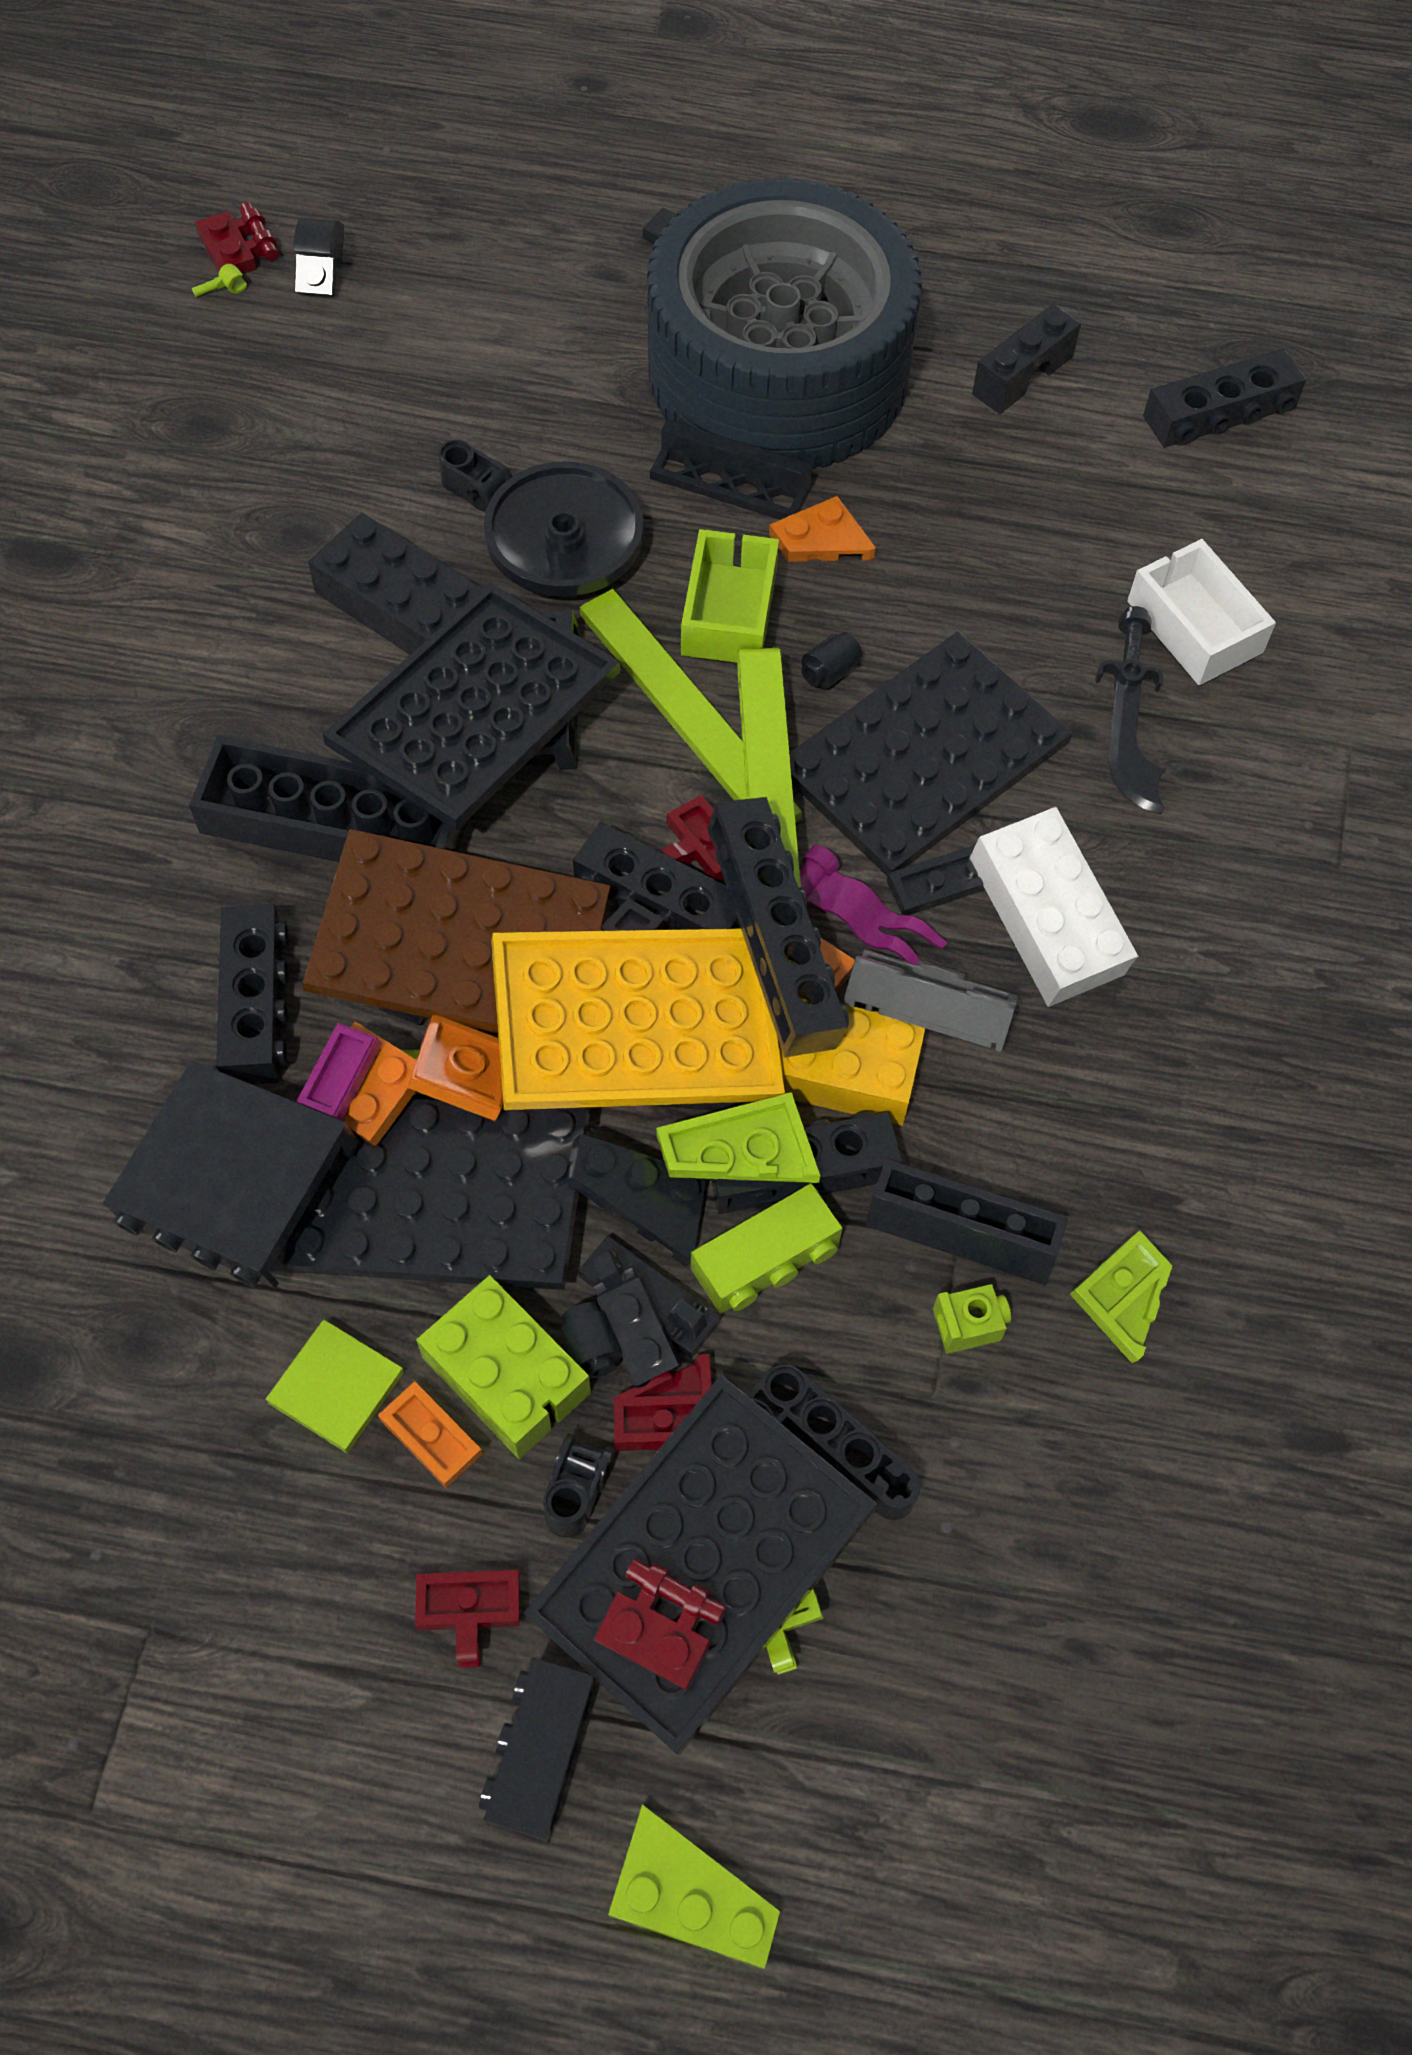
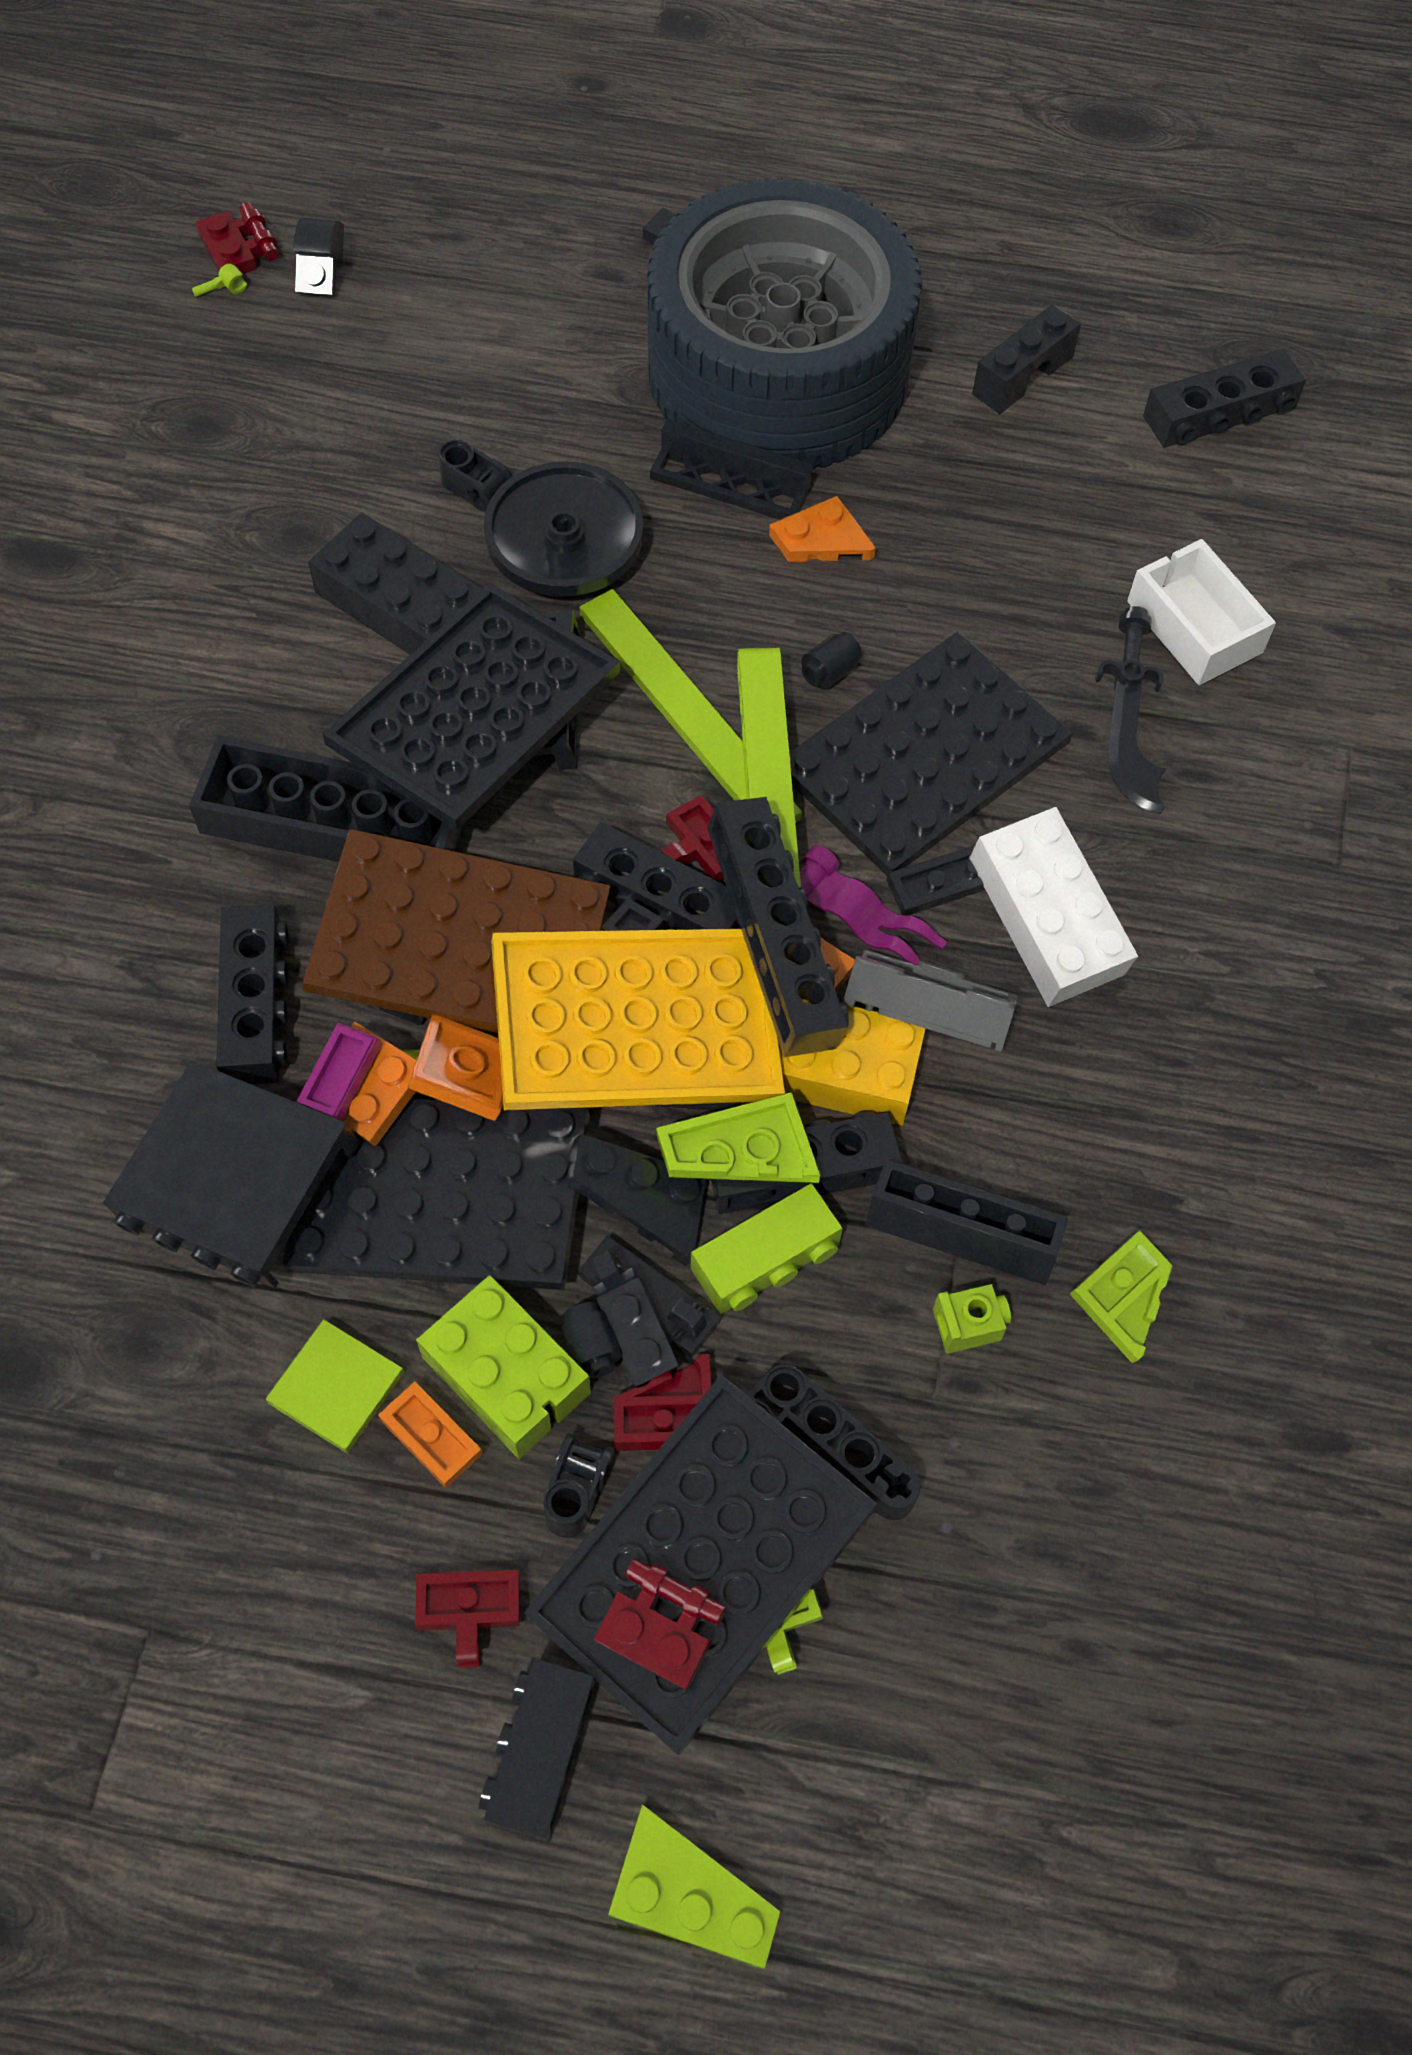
lime piece [681,529,779,663] -> none

